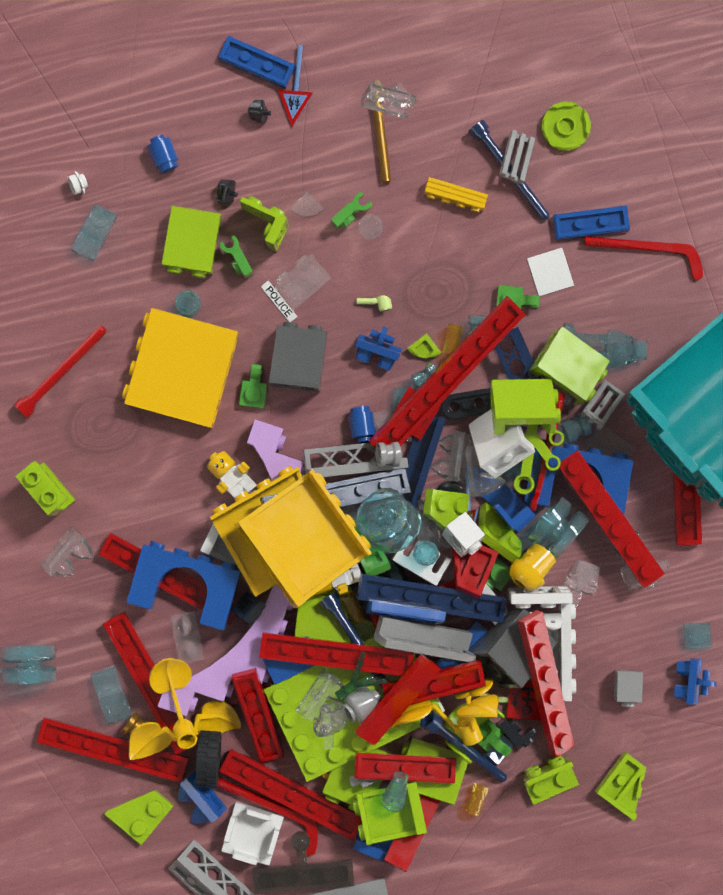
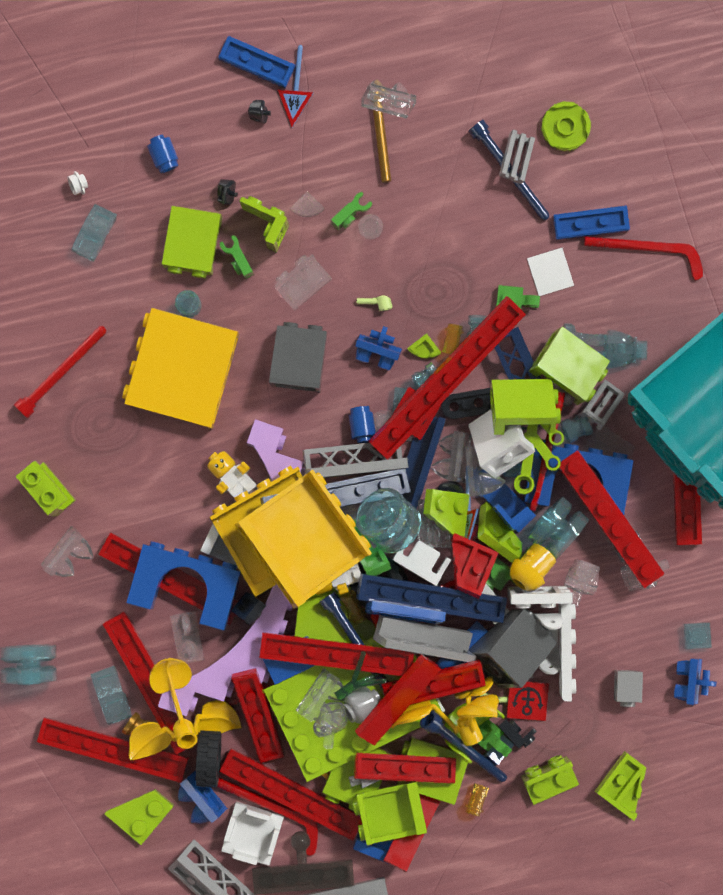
bright green plate [239,364,268,408] -> none
white sticker [261,281,297,322] -> none
light grey wheel [375,442,401,467] -> none
clear light blue cone [381,772,409,812] -> none
clear light blue wheel [413,541,439,566] -> none
yellow piece [424,177,488,213] -> none
white brick [442,512,485,558] -> none
plate [518,610,575,758] -> none

